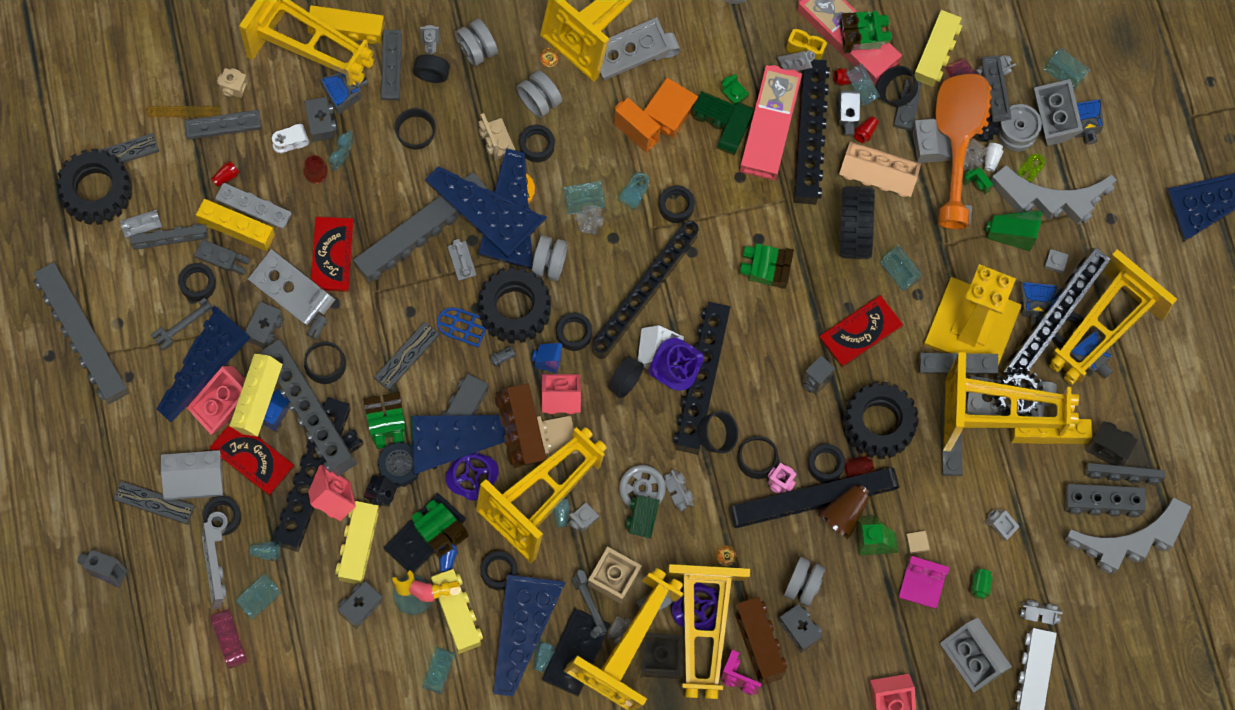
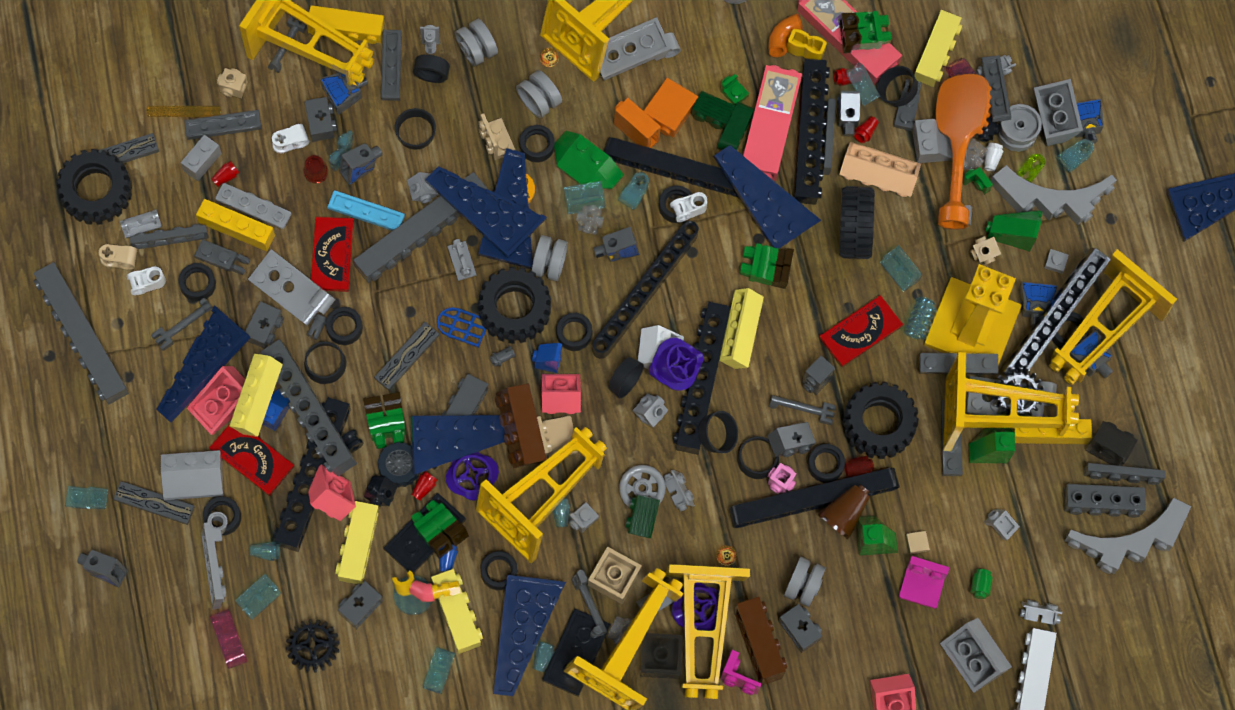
light grey hinge [777,50,815,71] -> none
clear light blue hinge [1044,48,1090,91] -> none
none -> clear light blue slope [65,486,108,509]
none -> tan piece [99,244,137,270]
none -> white piece [127,267,166,295]
none -> light grey brick [181,135,222,181]
none -> dark grey hinge [268,16,307,73]
none -> black gear [286,619,340,673]
none -> black tyre [325,307,363,345]
none -> medium azure tile [328,190,405,231]
none -> dark grey torso [339,144,383,186]
none -> light grey brick [407,172,438,203]
none -> red cone [411,471,438,501]
none -> green wedge [554,131,624,189]
none -> dark grey torso [594,227,640,262]
none -> black beam [603,137,740,198]
none -> light grey brick [633,394,668,427]
none -> white piece [670,192,707,222]
none -> dark blue wing [713,145,821,248]
none -> light yellow brick [719,288,764,369]
none -> orange cylinder [768,13,803,58]
none -> dark grey brick [768,422,816,457]
none -> dark grey hinge [769,395,836,425]
none -> dark grey tile [822,99,836,175]
none -> clear light blue piece [904,297,938,340]
none -> green slope [968,428,1015,464]
none -> tan brick [971,236,1001,265]
none -> clear light blue piece [1057,139,1094,173]

